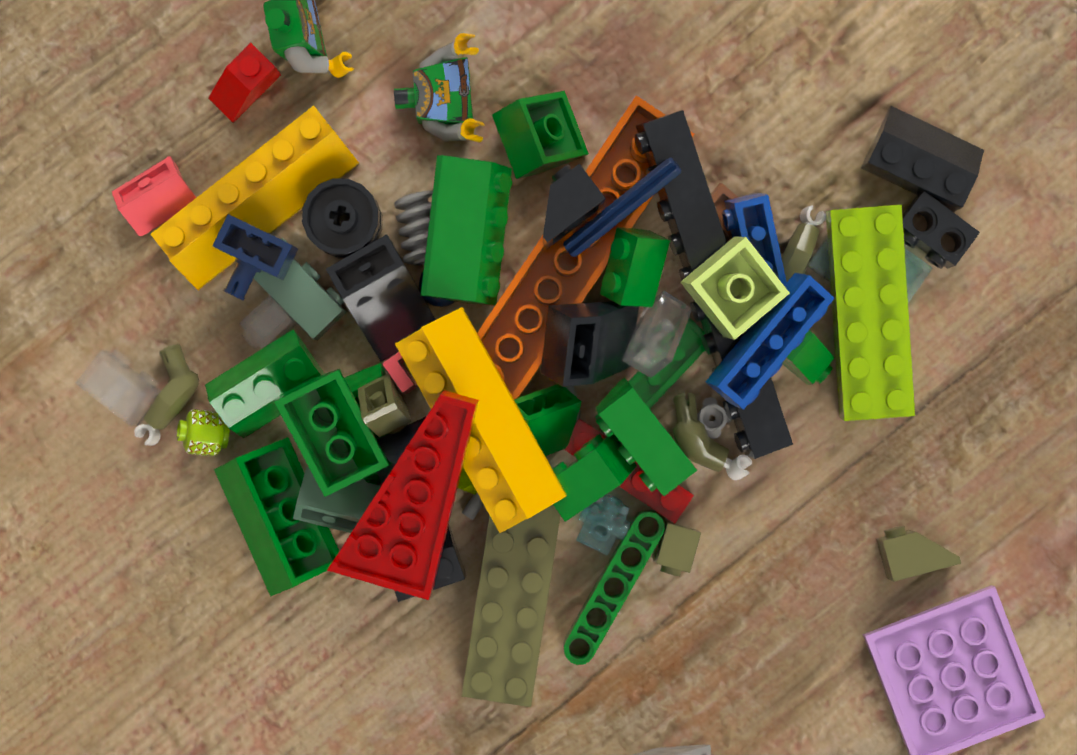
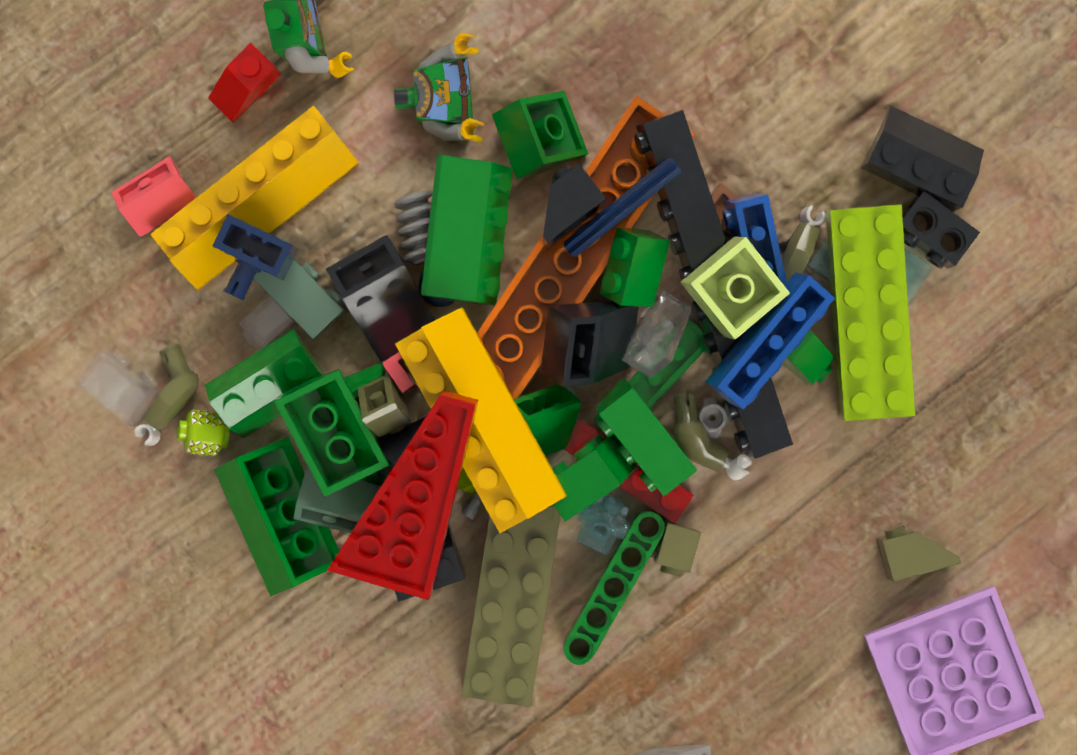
black wheel [302,178,383,259] -> none

